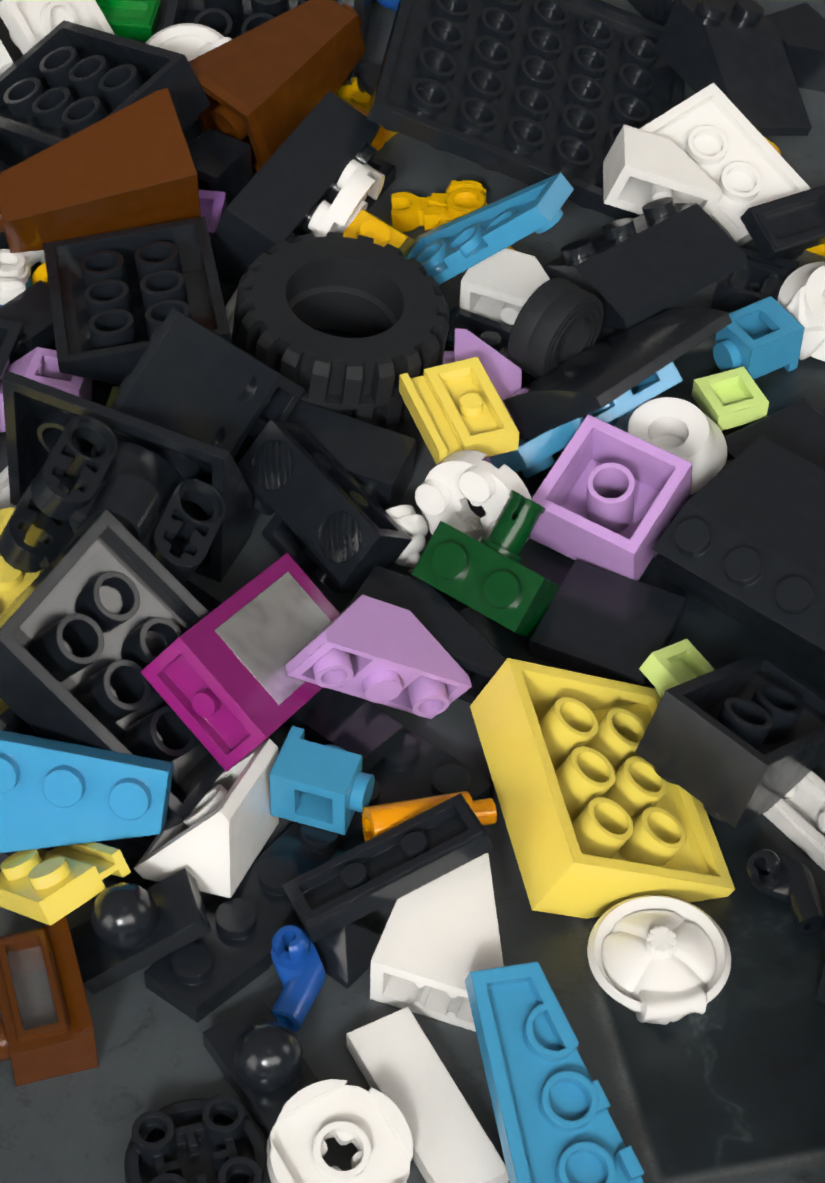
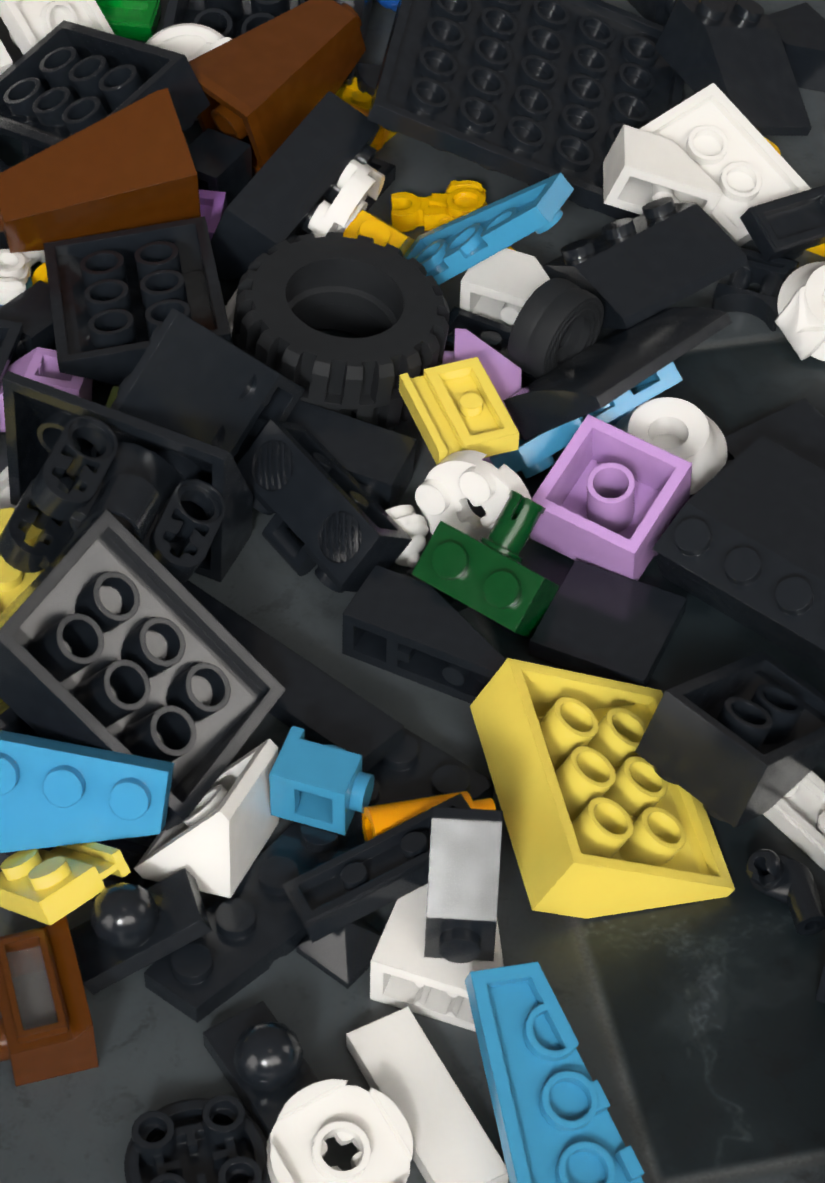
magenta panel [141,553,340,772] -> none
blue arm [271,925,325,1032] -> none
lavender slope [285,595,472,719] -> none
white piece [587,895,731,1025] -> none
yellowish green plate [639,638,715,698] -> none
yellowish green plate [692,366,769,431] -> none
dark azure brick [713,296,805,380] -> none
none -> slope [424,807,503,963]

